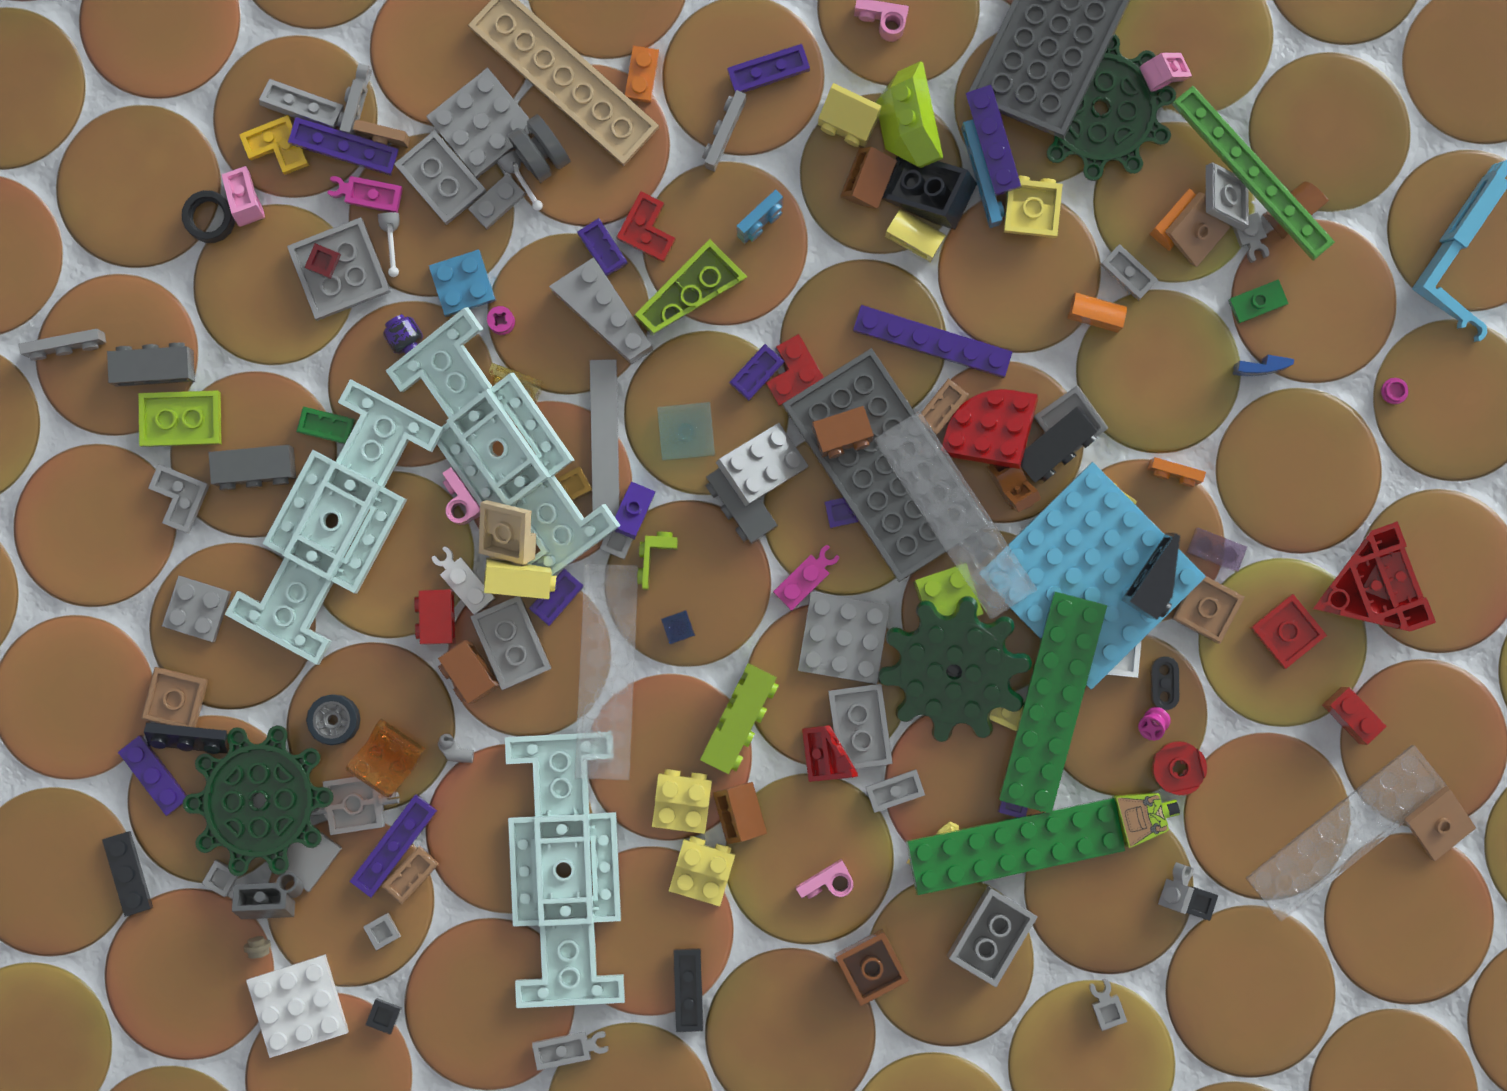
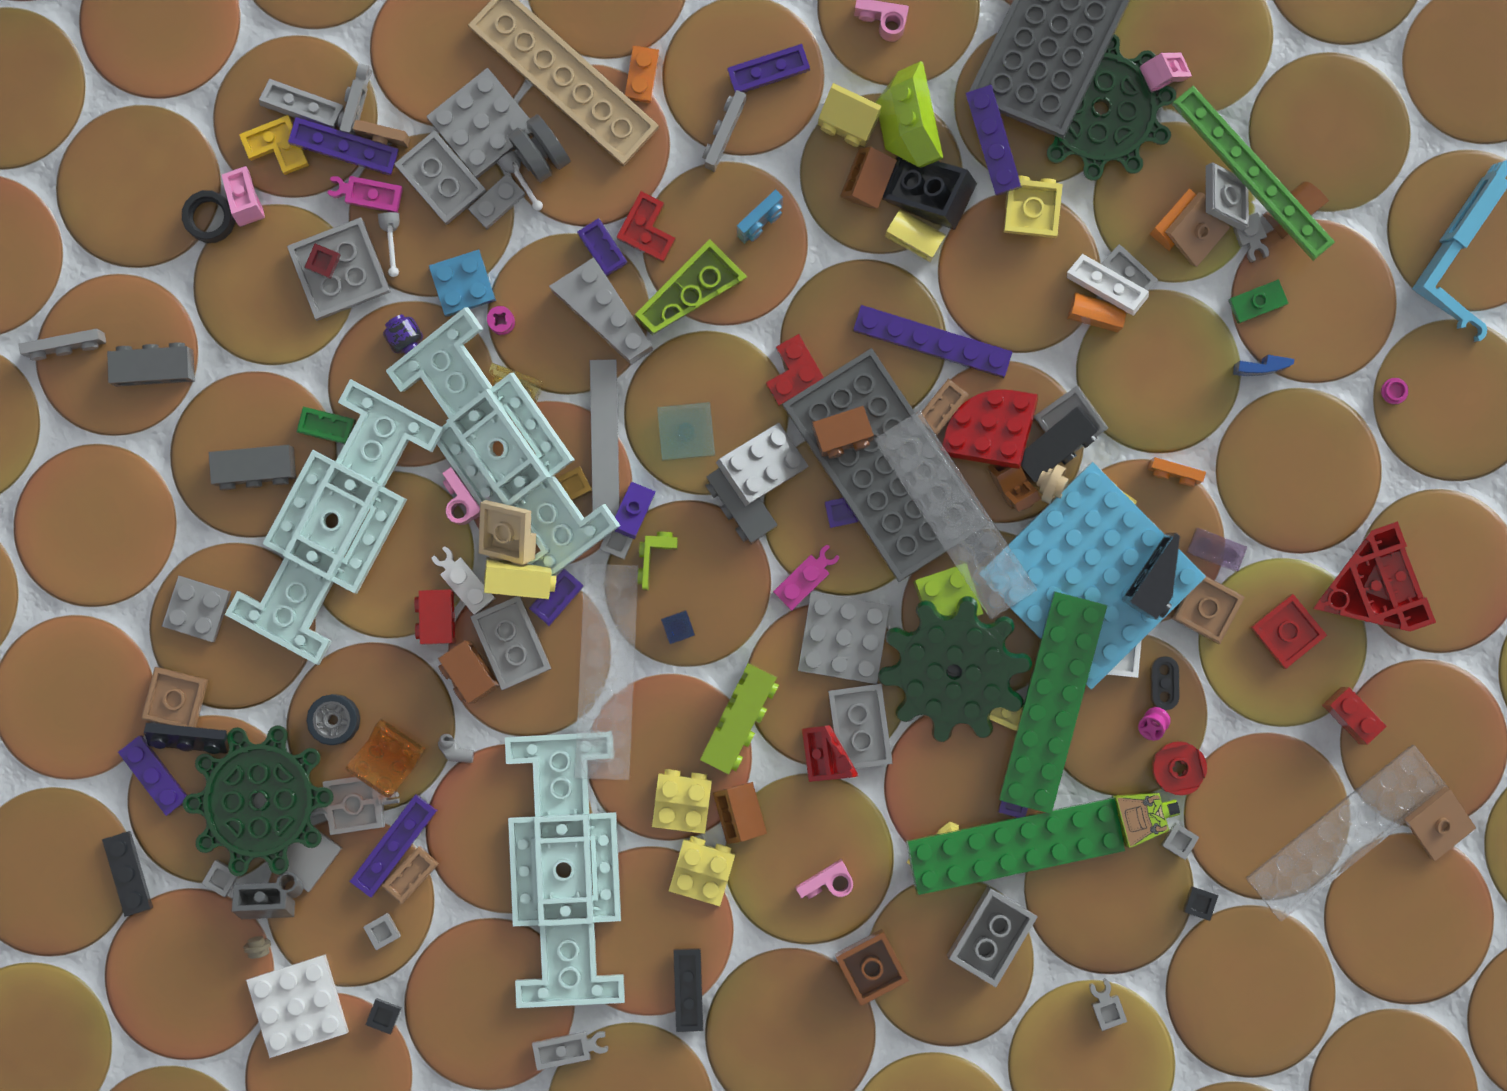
lime plate [138,390,221,447] -> none
light grey plate [148,464,210,534] -> none
dark purple plate [729,344,785,401] -> none
light grey plate [865,769,925,813] -> none
dark azure plate [961,119,1005,228] -> none
light grey plate [1158,862,1194,914] -> none
none -> tan plate [1037,465,1069,504]
none -> white plate [1067,254,1149,316]
none -> light grey plate [1161,822,1199,860]

